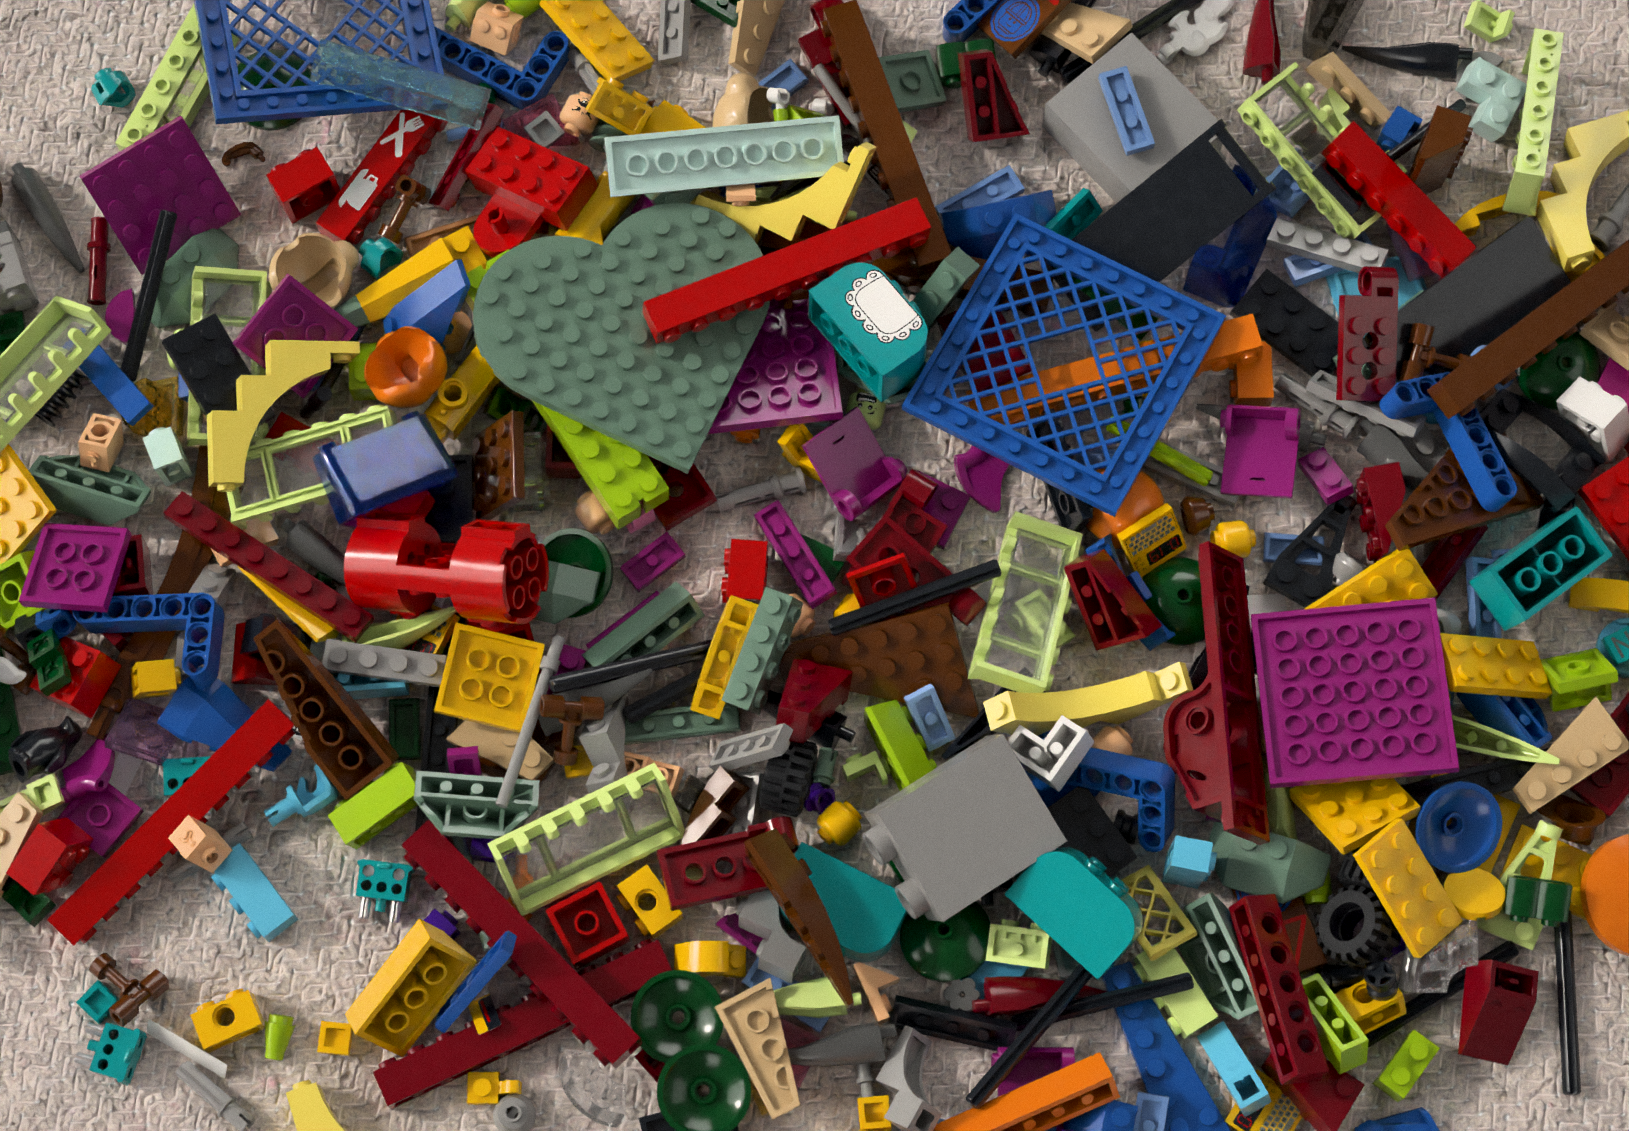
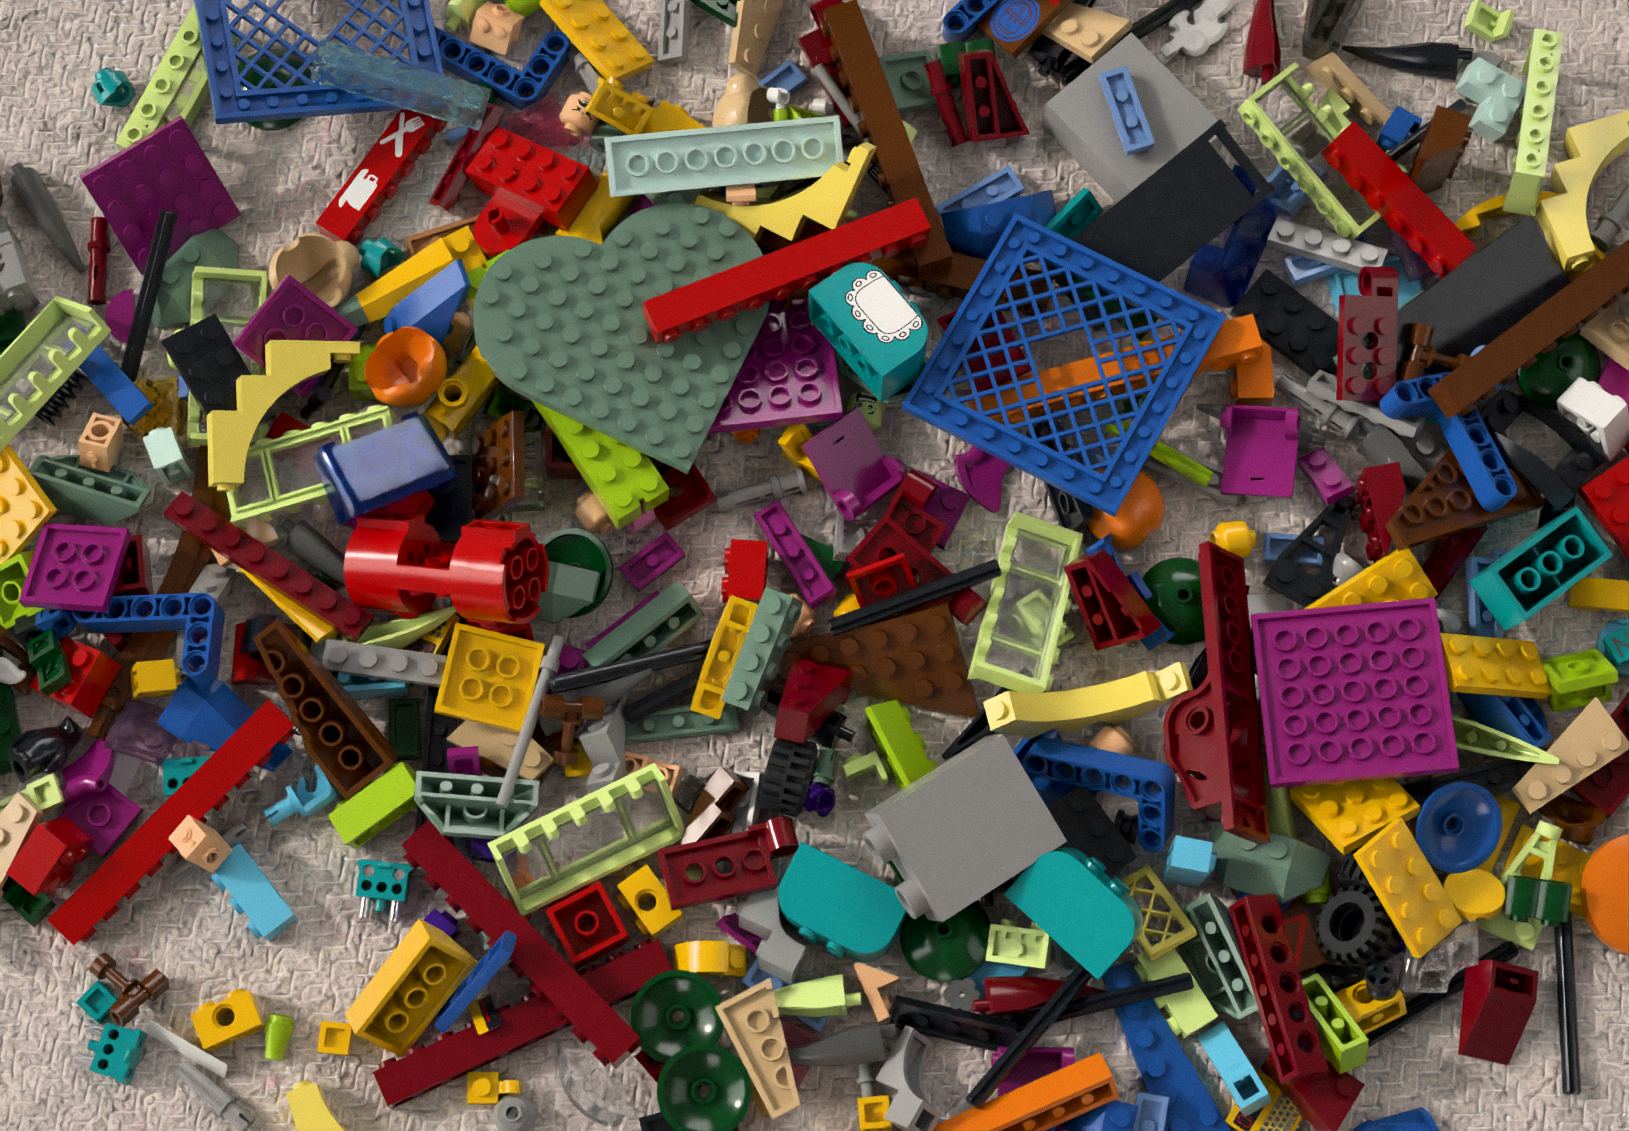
reddish brown piece [222,142,265,167] -> none
red brick [266,147,340,224] -> none
reddish brown bar [378,174,431,244] -> none
light grey plate [524,110,565,148] -> none
light grey plate [708,723,793,772] -> none
reddish brown wedge [744,828,854,1010] -> none
yellow head [817,801,862,846] -> none
light blue plate [904,684,956,752] -> none
sand green brick [912,247,980,331] -> none
white brick [1007,715,1094,792] -> none
yellow tile [1117,503,1187,578] -> none
reddish brown cone [1180,496,1215,536] -> none
black tile [1312,158,1364,216] -> none
lime brick [1372,1030,1440,1102] -> none
none -> dark red pin [923,59,969,148]

